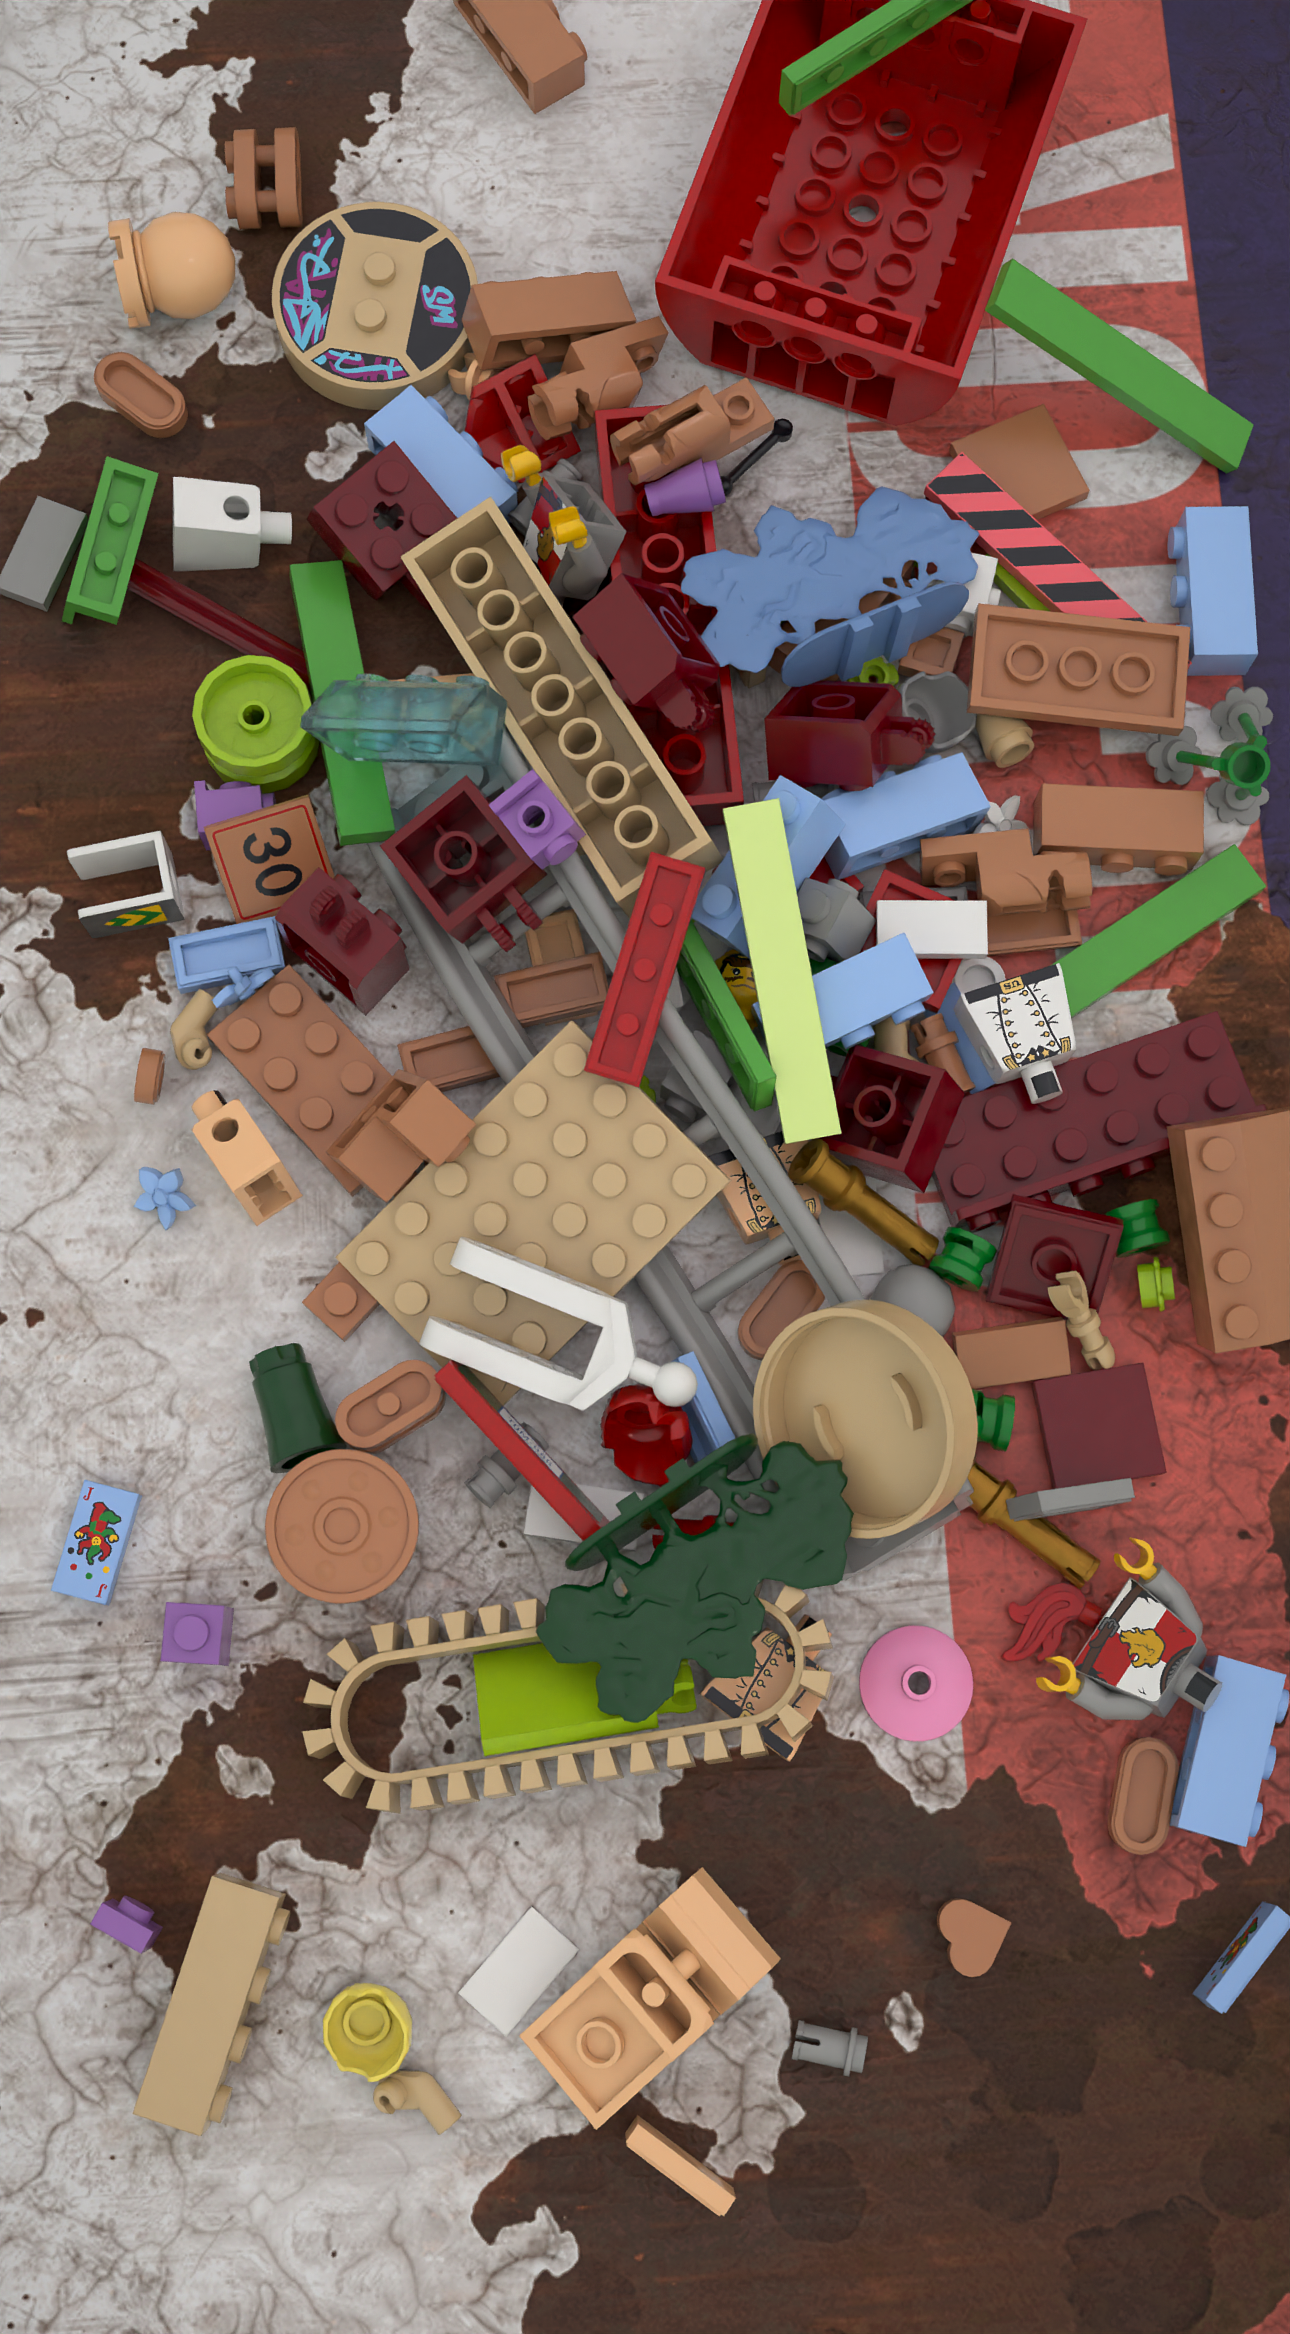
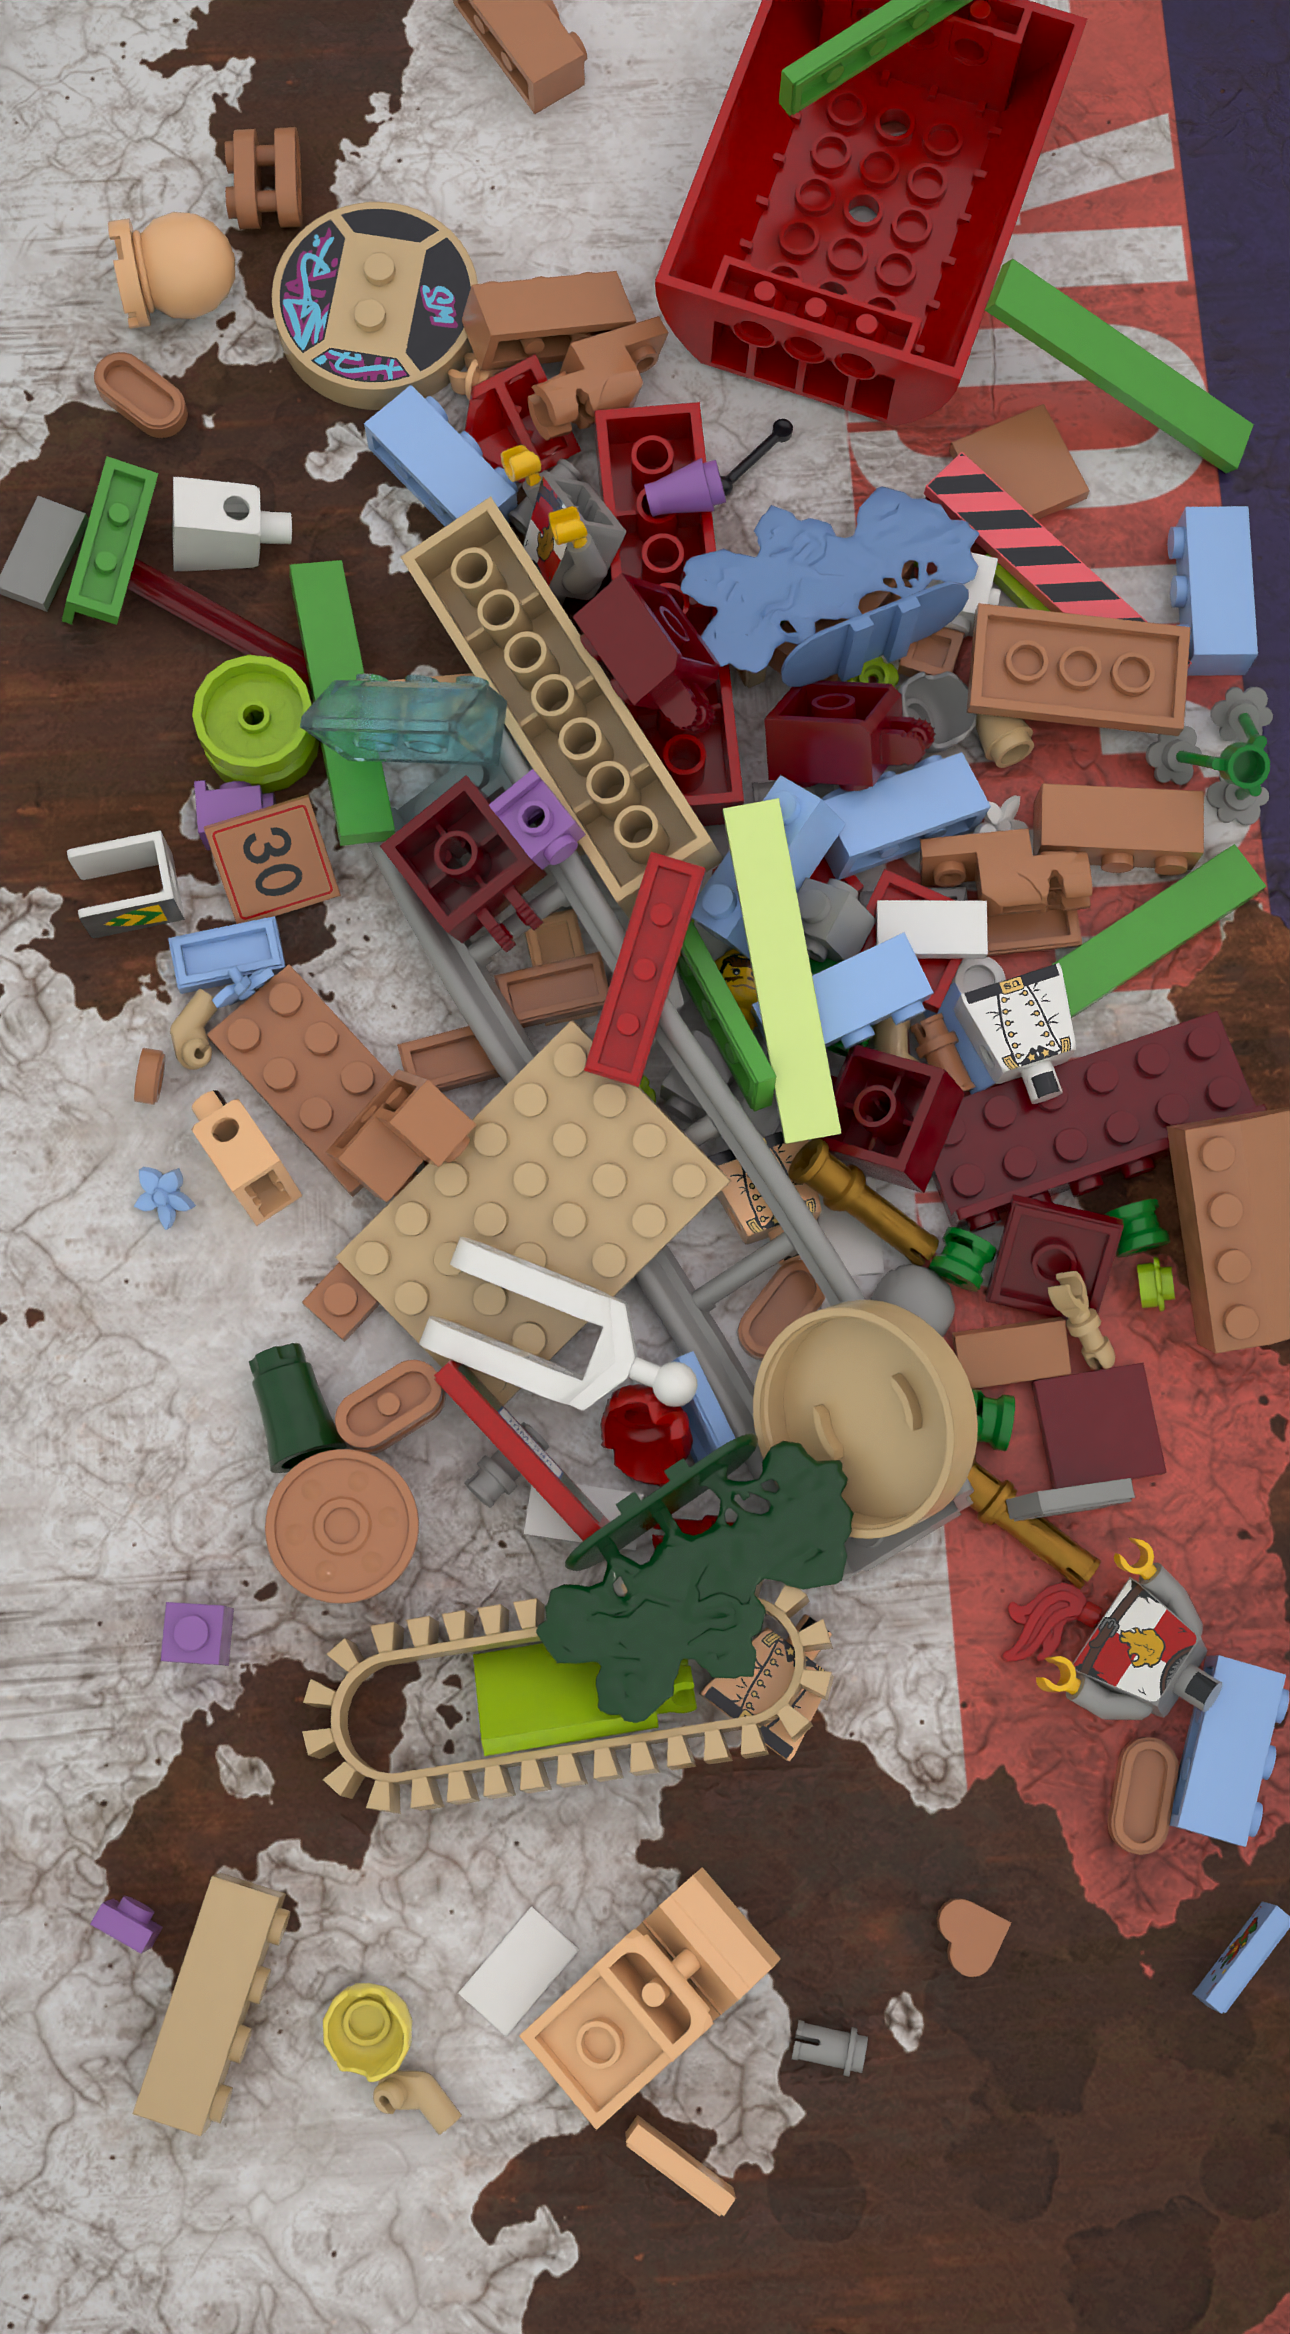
light blue tile [51,1480,142,1606] -> none
dark red hinge [275,867,409,1016] -> none
dark red hinge [306,441,457,611] -> none
nougat plate [610,377,775,485] -> none
bright pink dish [859,1626,973,1741] -> none

